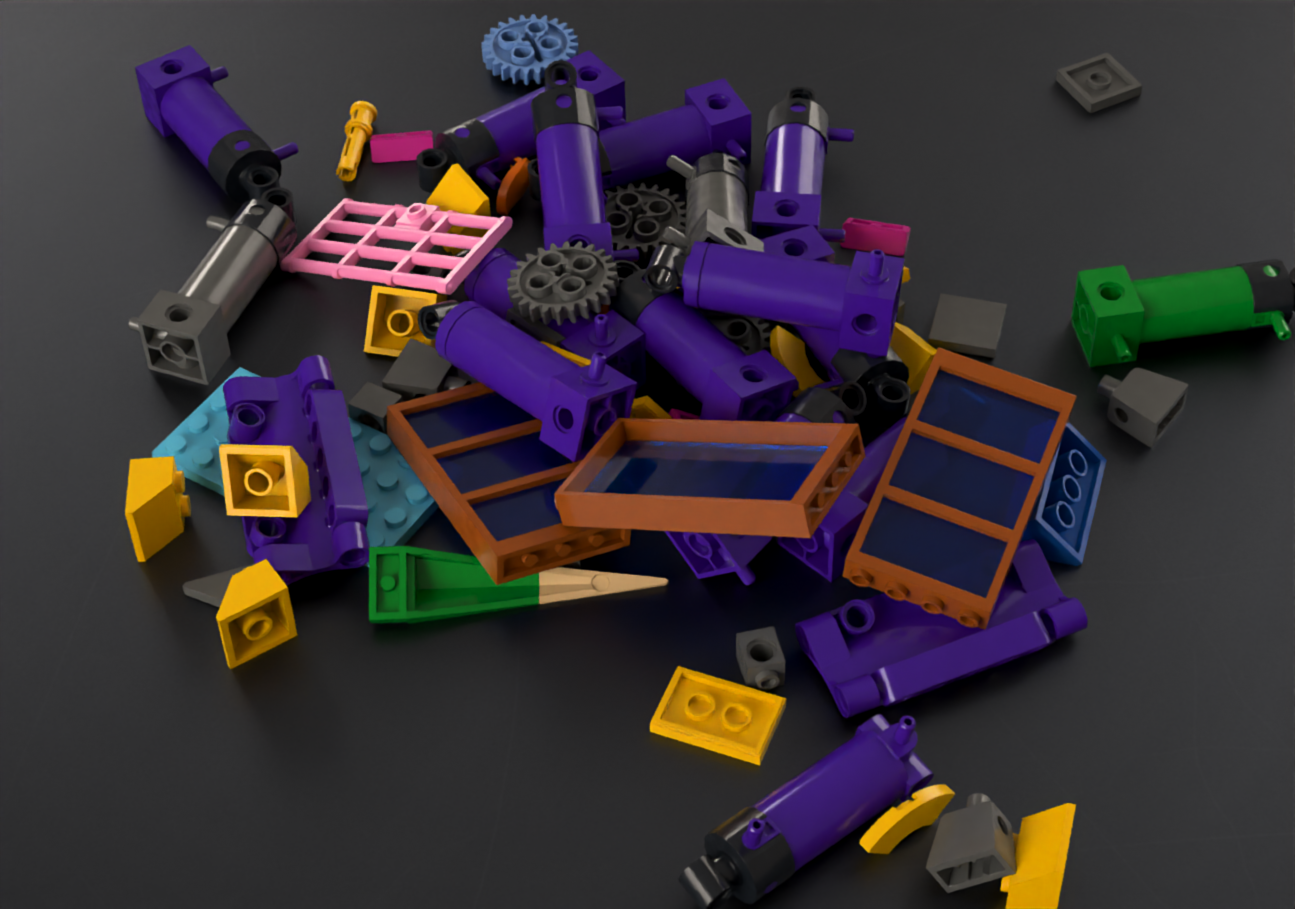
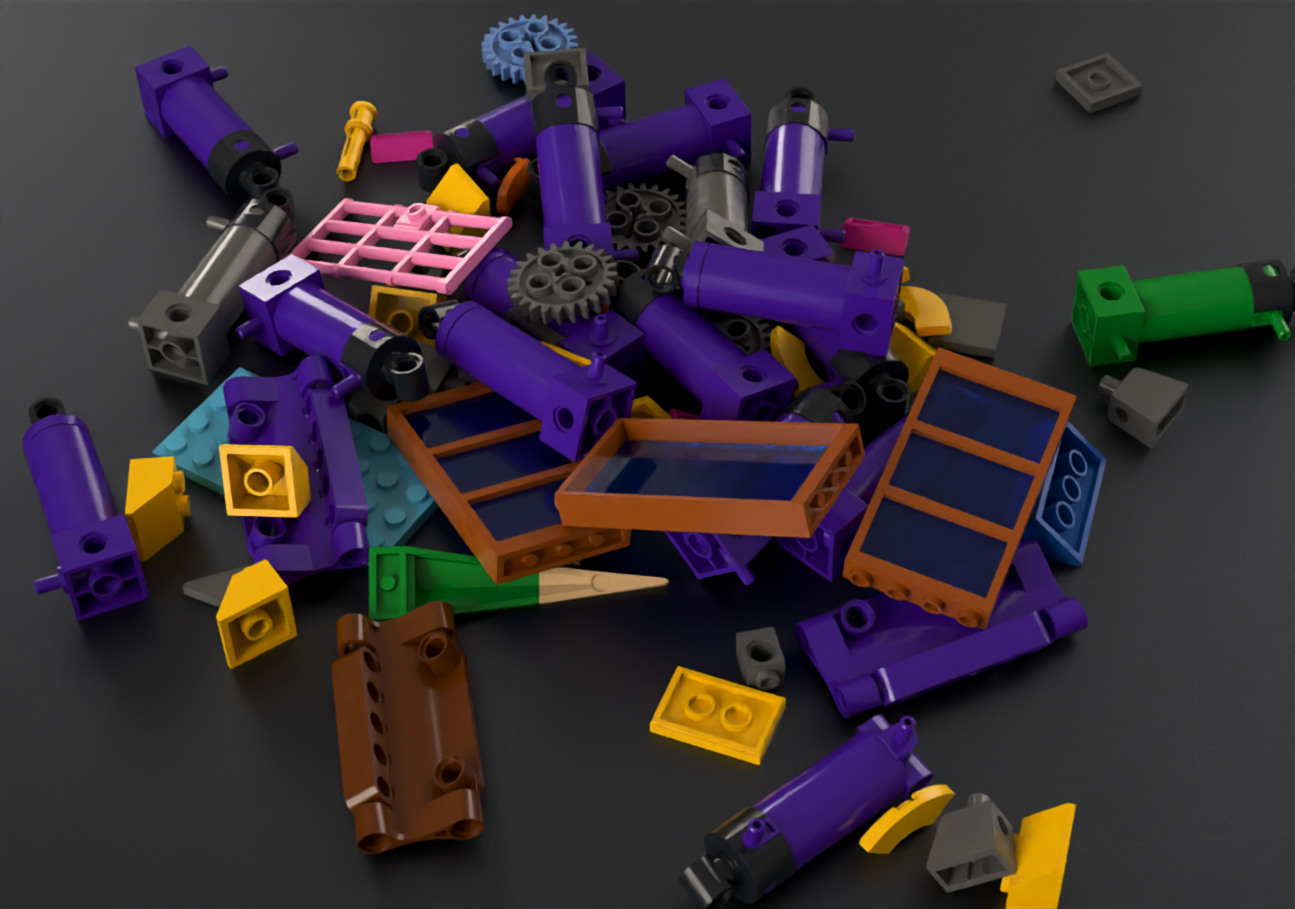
none -> dark purple piece [22,397,150,621]
none -> dark purple piece [235,254,431,402]
none -> reddish brown panel [331,601,485,854]
none -> dark grey tile [523,47,590,101]
none -> yellow tile [900,286,952,337]

